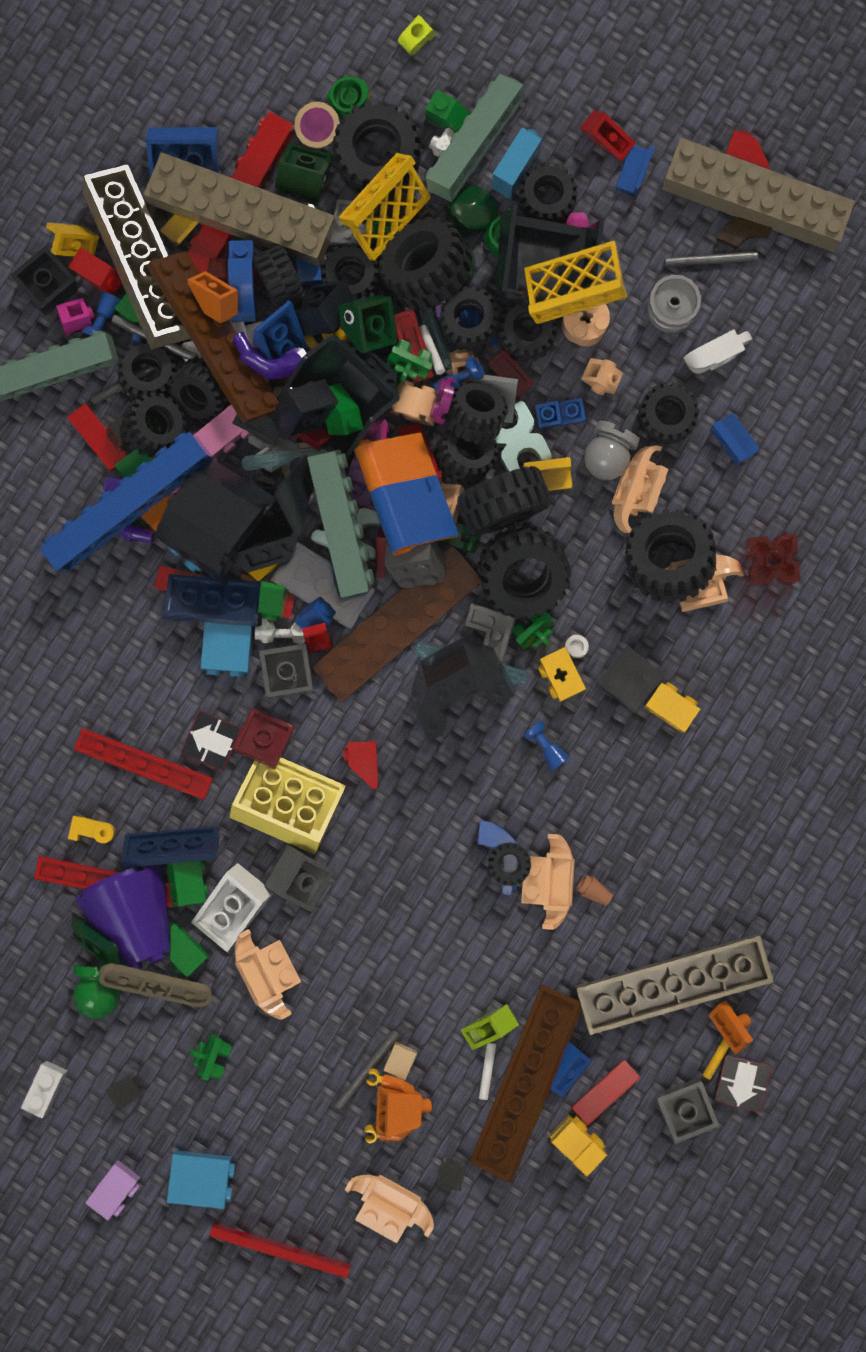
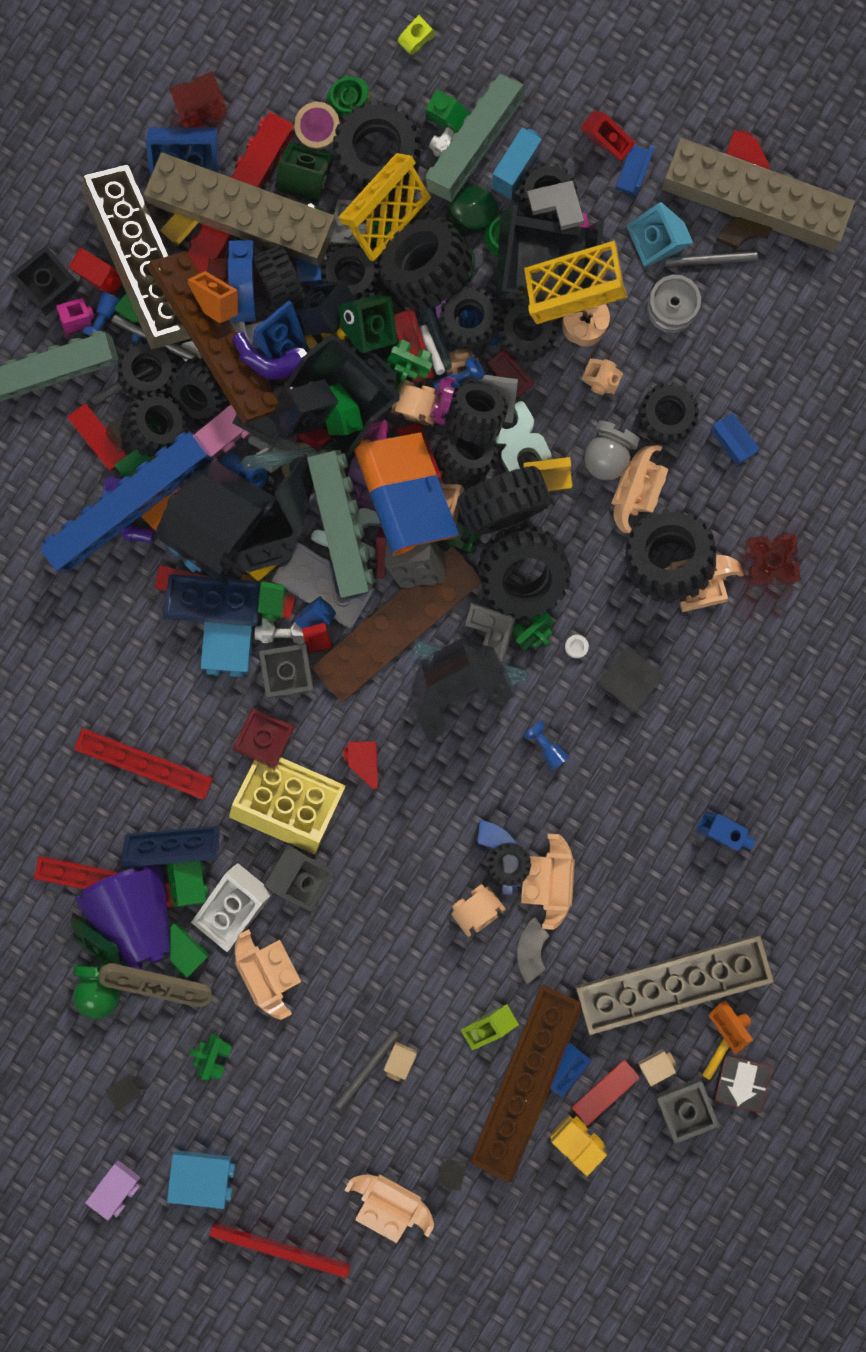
white brick [21,1061,68,1118] -> none
yellow panel [46,223,99,257] -> none
yellow leg [68,816,116,843] -> none
tile [180,710,242,772] -> none
orange torso [364,1069,432,1143] -> none
white piece [479,1043,496,1100] -> none
blue slope [535,397,587,428] -> none
yellow brick [537,647,586,703] -> none
nougat cone [576,874,613,906] -> none
yellow brick [644,682,700,733] -> none
white piece [683,330,753,374] -> none
none -> clear red brick [169,72,227,127]
none -> blue piece [221,452,268,488]
none -> light nougat brick [451,884,506,938]
none -> tile [517,917,549,984]
none -> light grey tile [527,181,584,230]
none -> medium azure slope [626,203,693,267]
none -> tan brick [637,1049,677,1086]
none -> blue torso [695,811,755,852]

